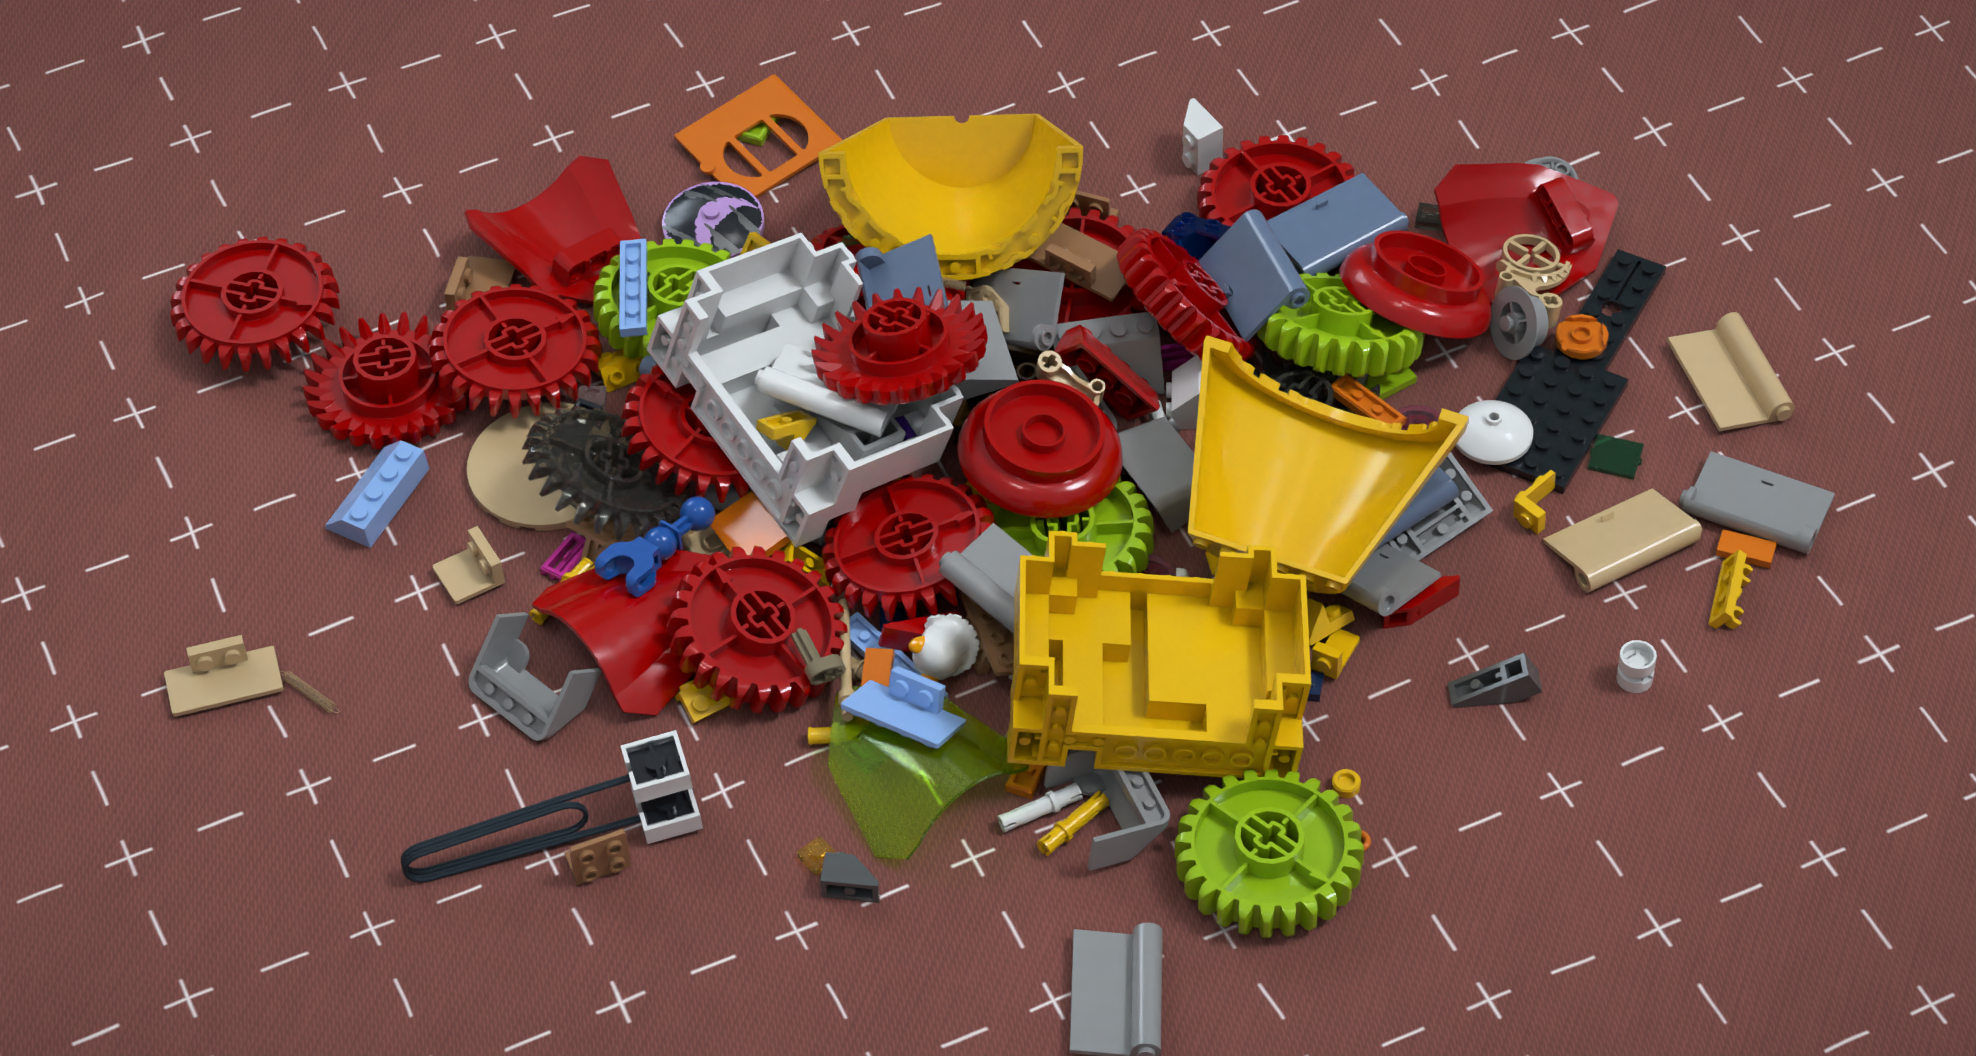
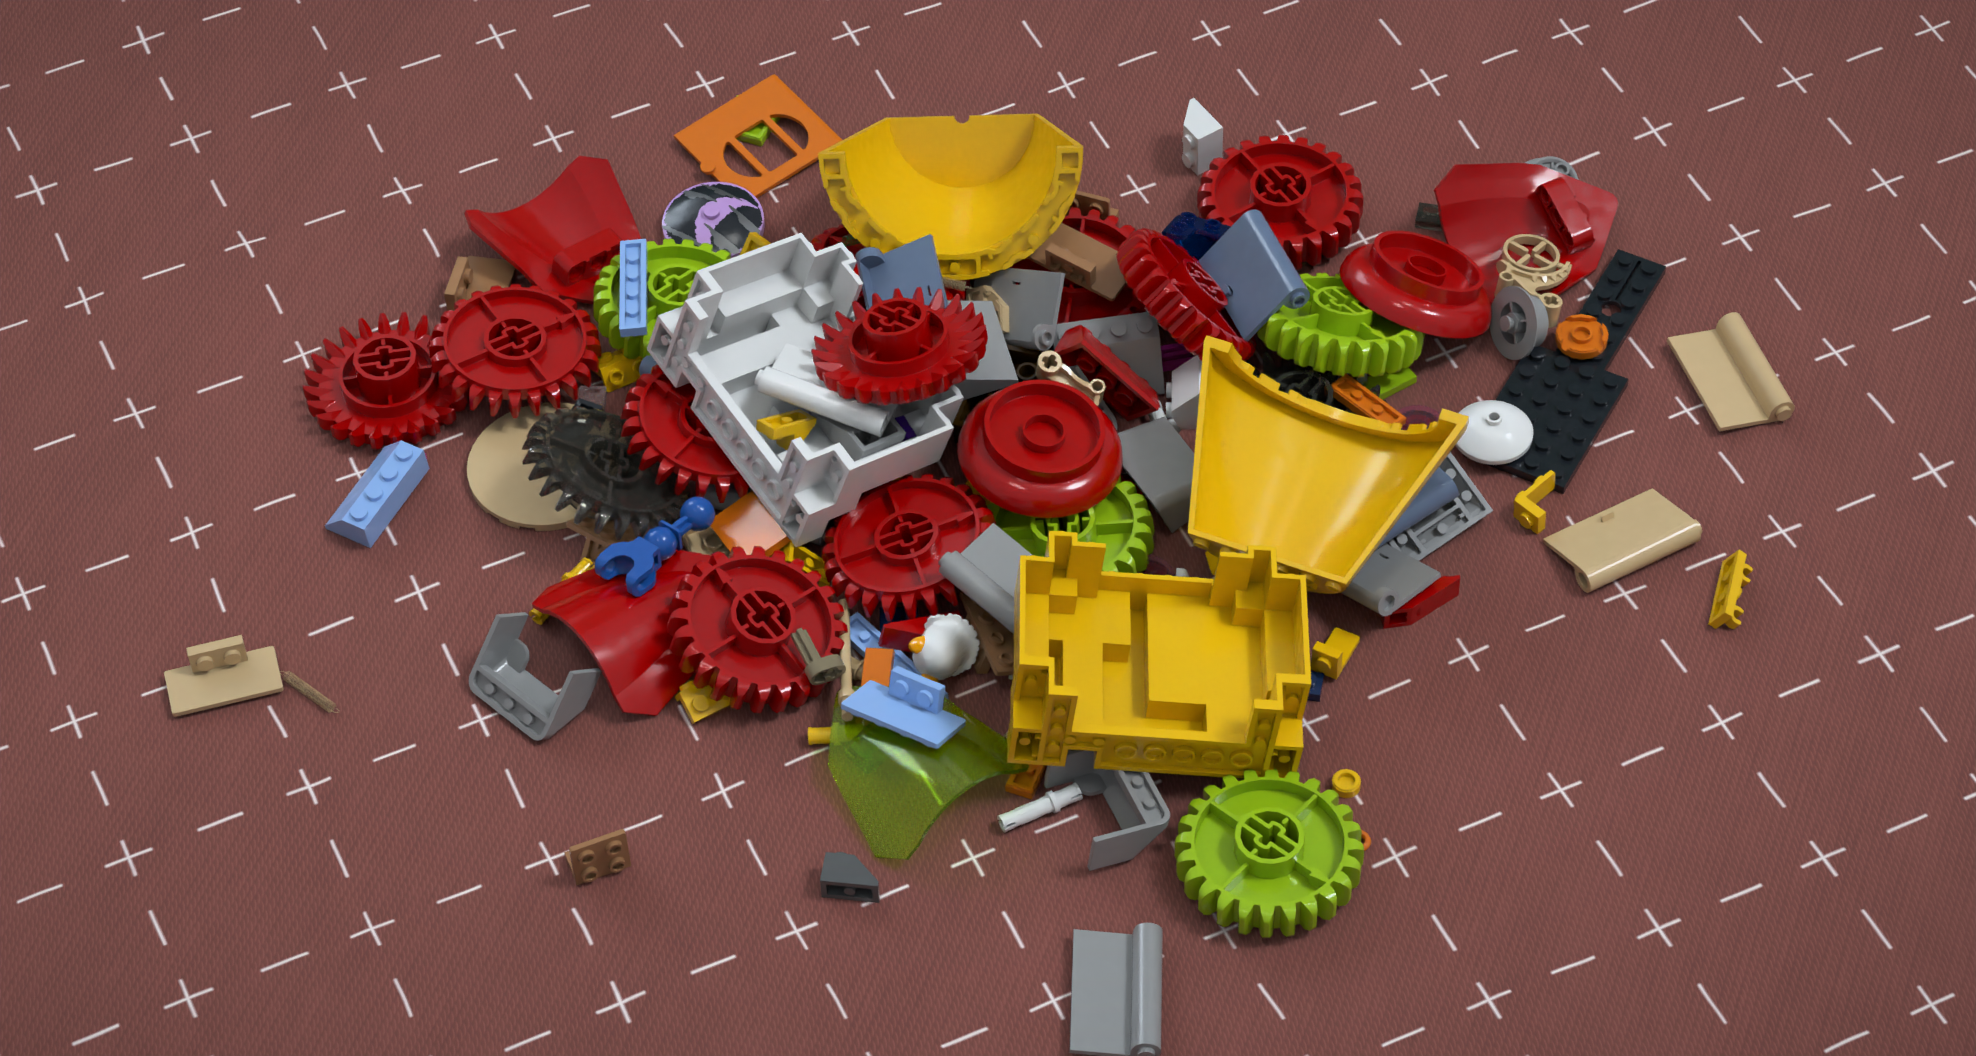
red gear [170,236,340,372] -> none
piece [401,730,703,883] -> none
tan bracket [433,526,505,604] -> none
dark pink tile [540,532,586,582] -> none
clear yellow plate [797,836,836,875] -> none
yellow pin [1037,791,1110,856] -> none
sand blue door [1267,173,1409,276] -> none
yellow slope [1307,598,1355,646] -> none
dark grey slope [1448,653,1543,708] -> none
clear green piece [1588,434,1644,480] -> none
white wheel [1616,640,1657,693] -> none
light grey door [1679,451,1835,555] -> none
orange tile [1716,530,1777,569] -> none

